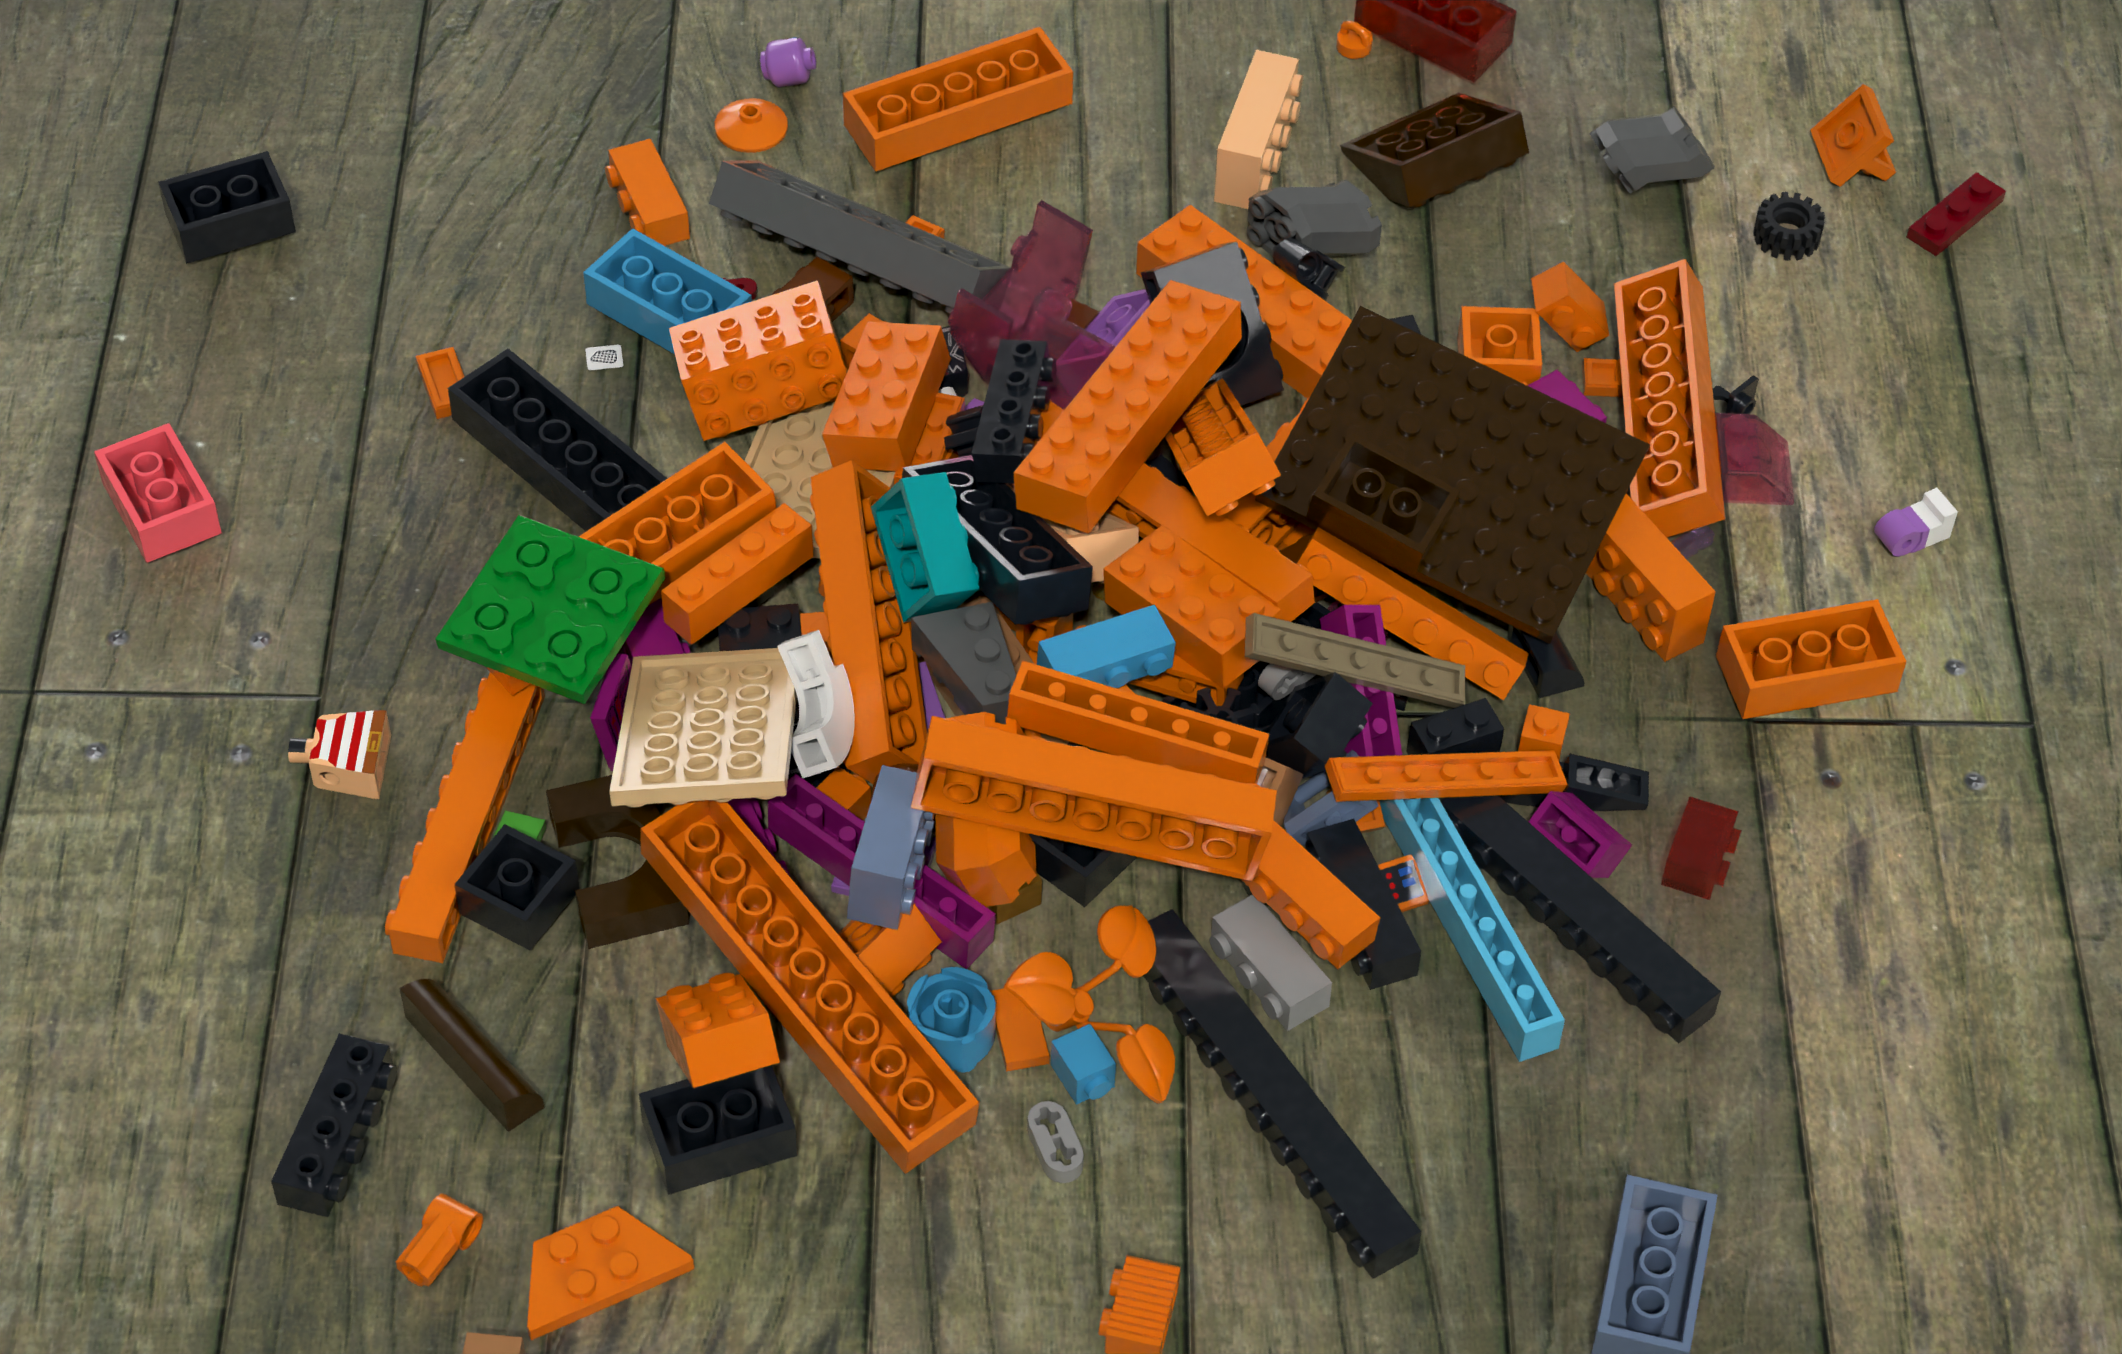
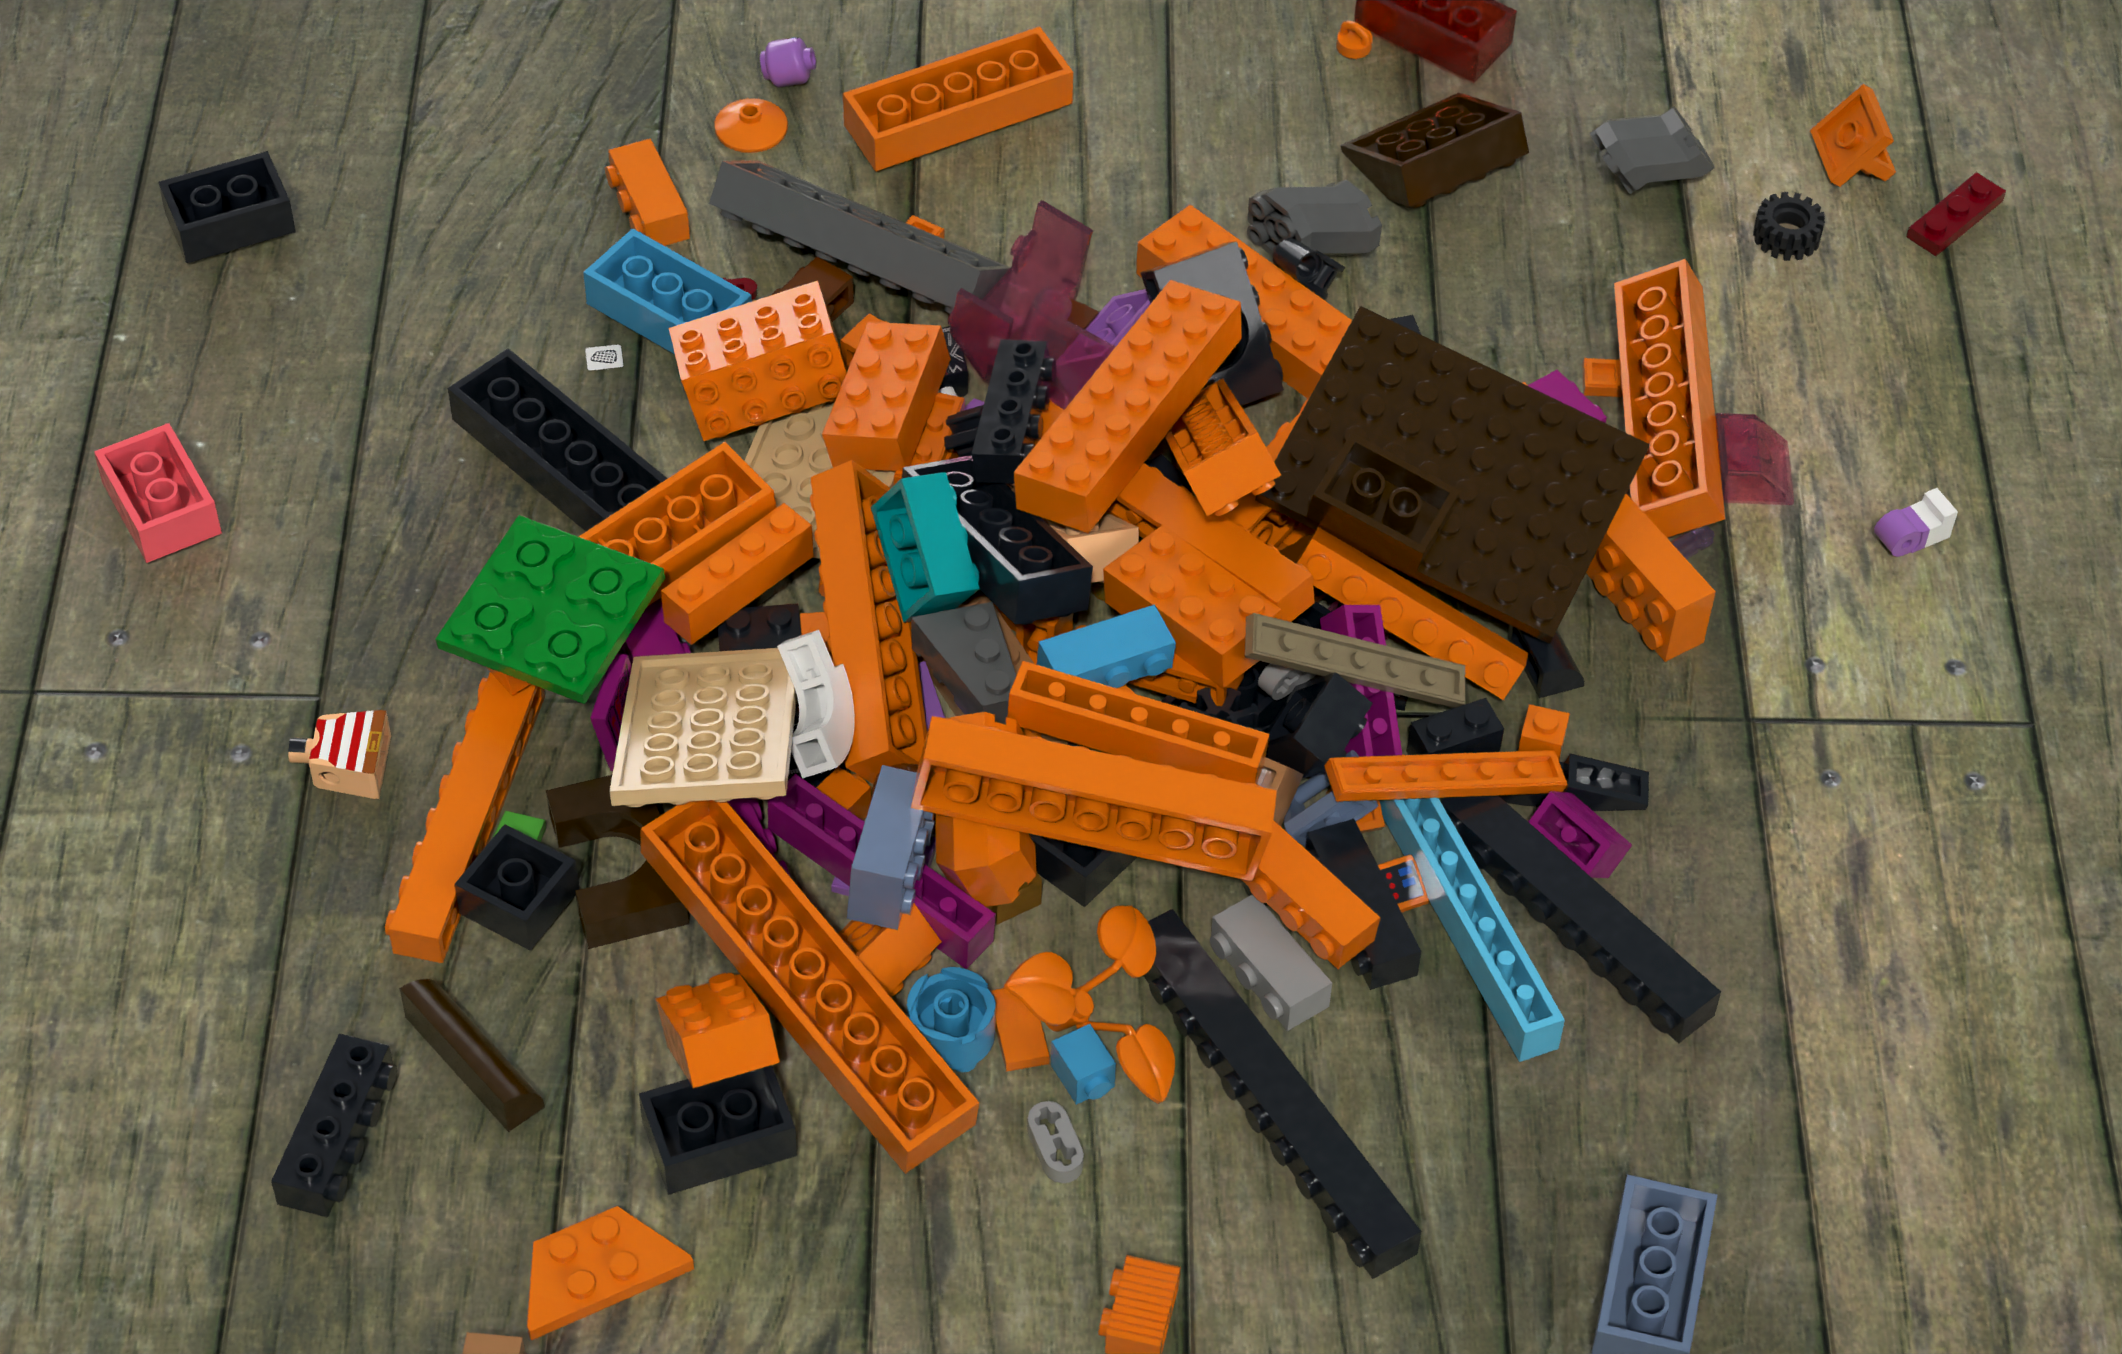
orange piece [396,1193,483,1287] -> none
orange tile [416,347,464,419] -> none
light nougat brick [1214,50,1303,209] -> none
orange brick [1457,306,1542,385] -> none
orange brick [1531,261,1609,352] -> none
clear red brick [1661,796,1742,900] -> none
black bracket [1713,375,1759,432] -> none
orange brick [1716,599,1907,719] -> none

